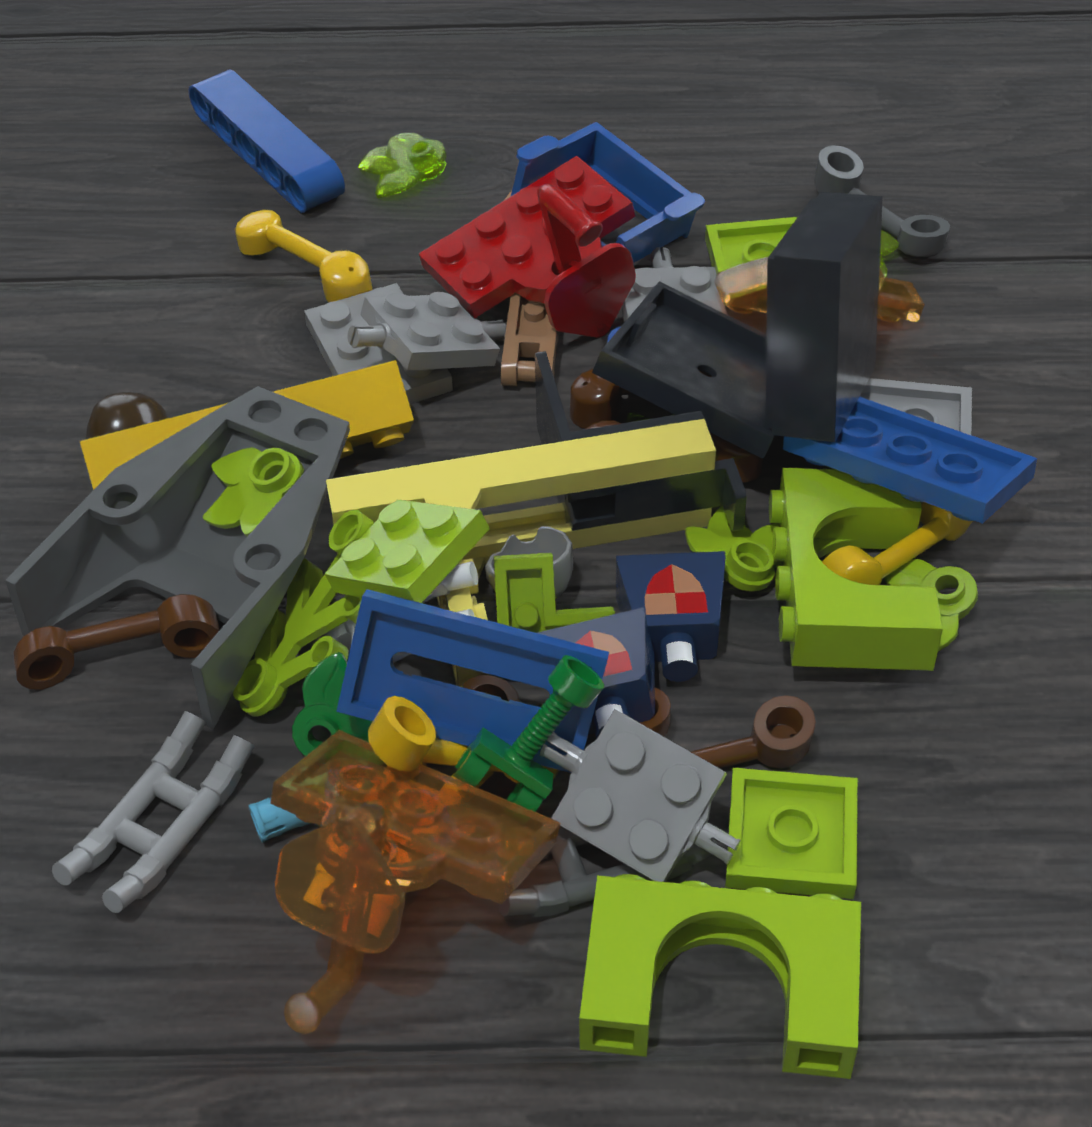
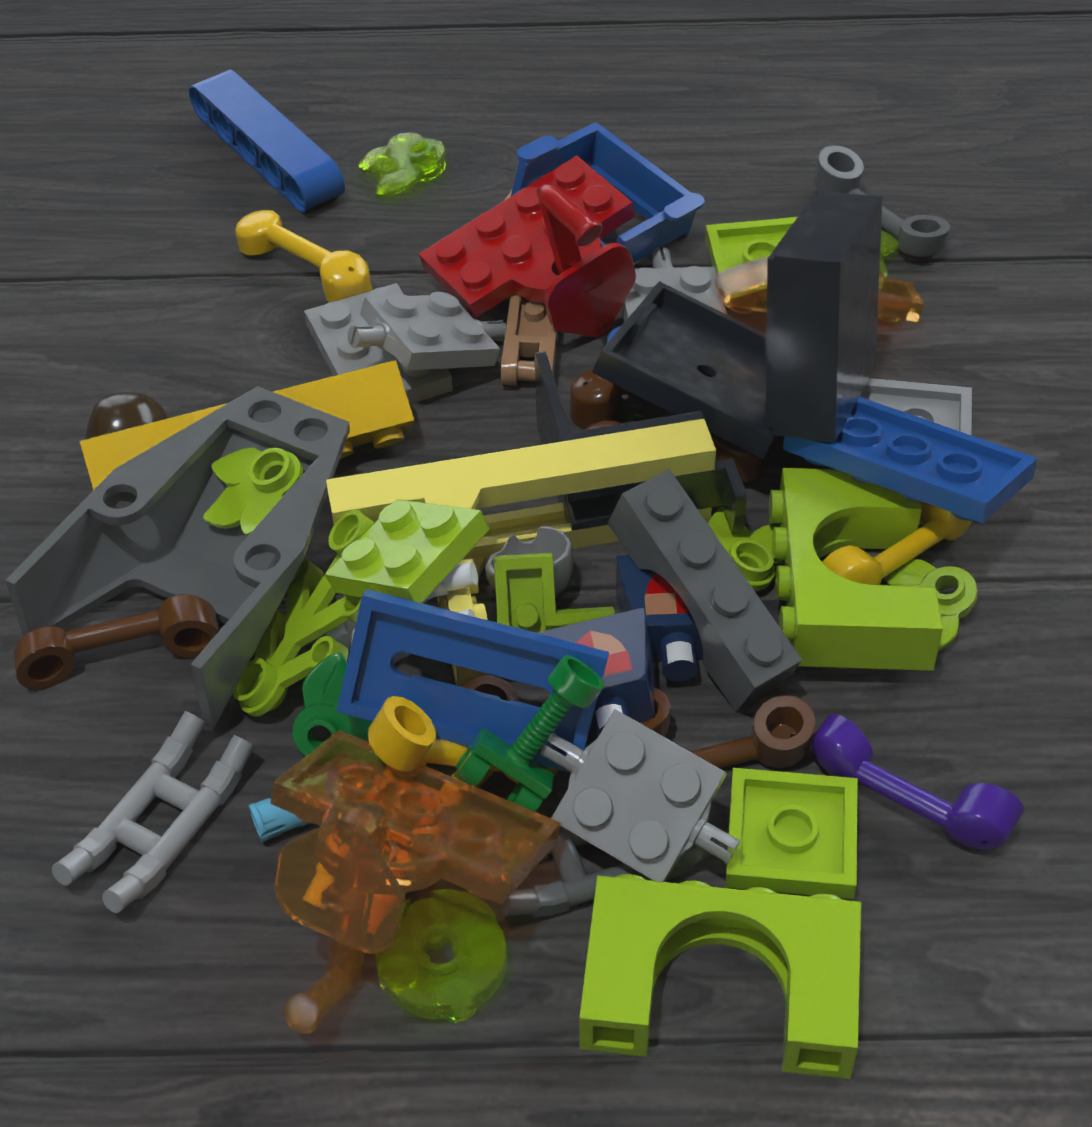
none -> clear neon green plate [374,889,507,1023]
none -> dark grey arch [608,469,802,712]
none -> dark purple piece [811,714,1024,851]

